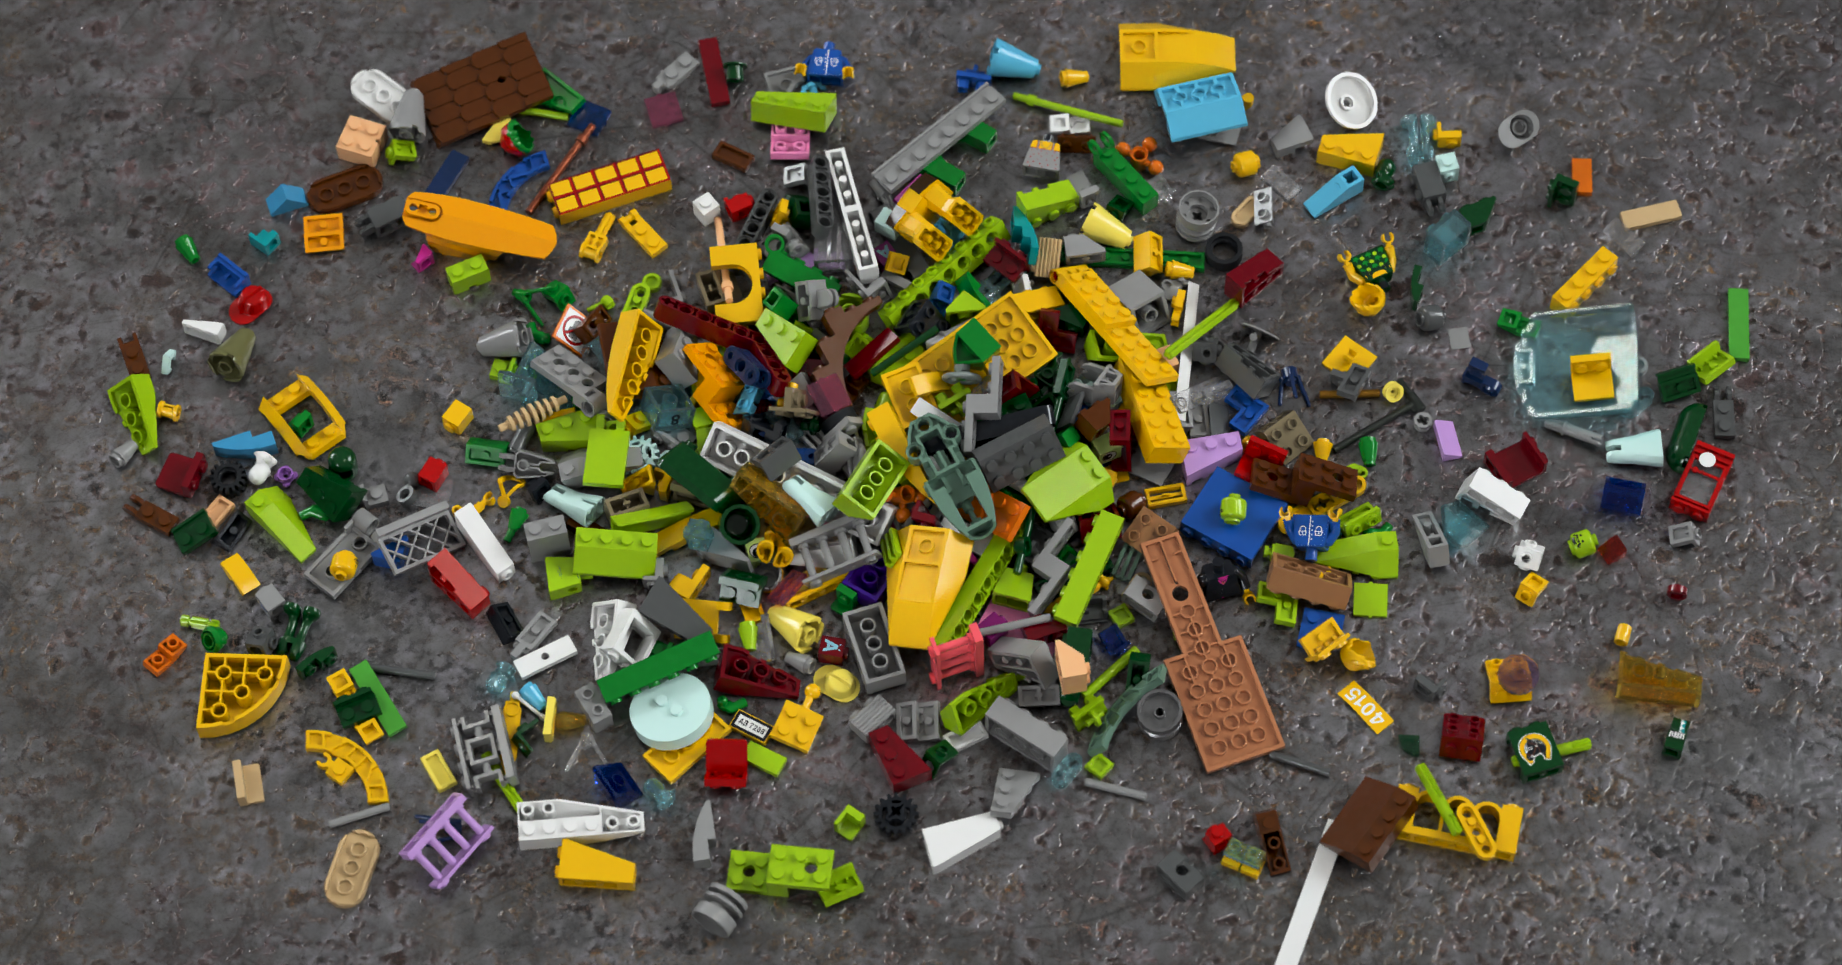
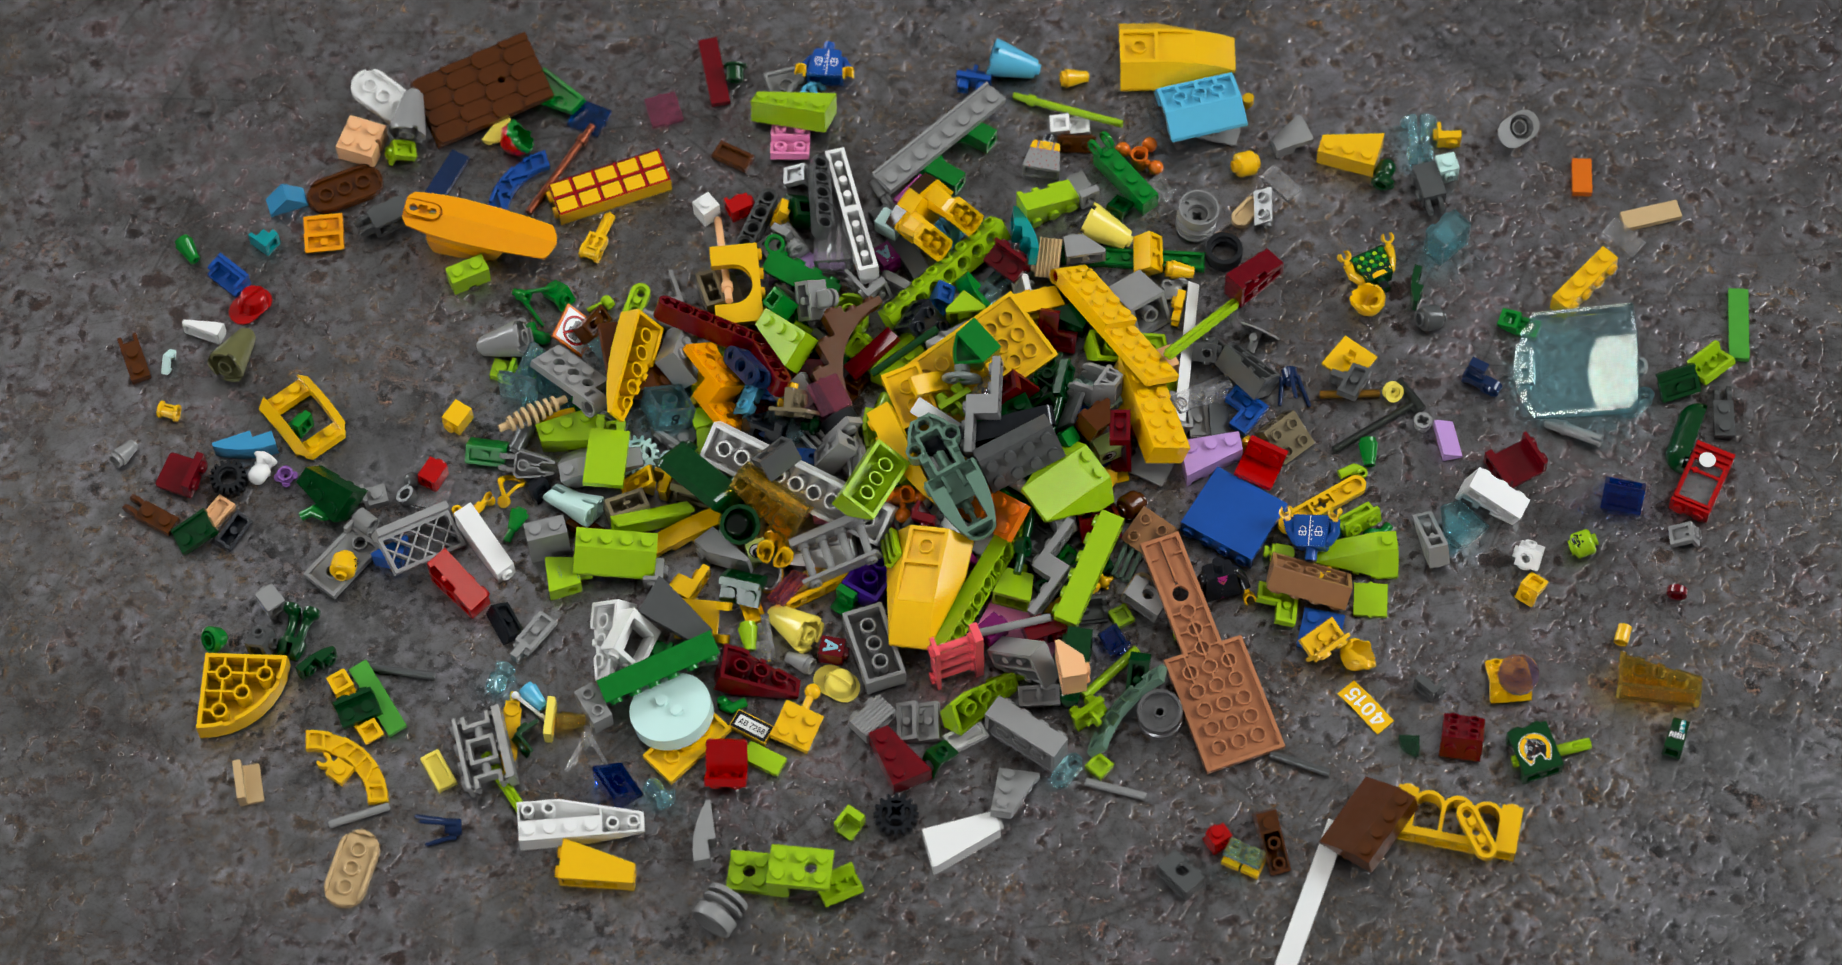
lime wedge [107,374,158,455] -> none
orange slope [143,633,187,677] -> none
lime axle [180,614,220,630] -> none
yellow slope [220,553,261,596] -> none
lime wedge [244,486,316,564] -> none
dark green helmet [328,446,358,481] -> none
lavender fence [398,792,494,889] -> none
dark pink slope [411,244,435,273] -> none
white tile [513,635,578,681] -> none
lime bar [519,108,569,121] -> none
yellow plate [618,208,668,259] -> none
yellow bracket [625,410,653,441] -> none
lime tile [642,273,662,293] -> none
light grey hinge [652,51,700,95] -> none
clear light blue brick [683,518,714,552] -> none
light aqua piece [782,475,840,527] -> none
yellow plate [884,251,910,275] -> none
yellow tile [1144,482,1188,510] -> none
lime head [1220,493,1247,525] -> none
reddish brown bracket [1249,452,1358,507] -> none
medium azure slope [1303,165,1364,219] -> none
yellow cone [1313,438,1333,460] -> none
white dish [1325,72,1378,129] -> none
lime axle [1415,763,1463,837] -> none
light grey sticker [1447,327,1471,350] -> none
dark green slope [1458,195,1496,237] -> none
dark green bracket [1545,173,1580,208] -> none
yellow bracket [1570,352,1615,402] -> none
clear red slope [1597,535,1627,565] -> none
light aqua piece [1605,429,1664,467] -> none

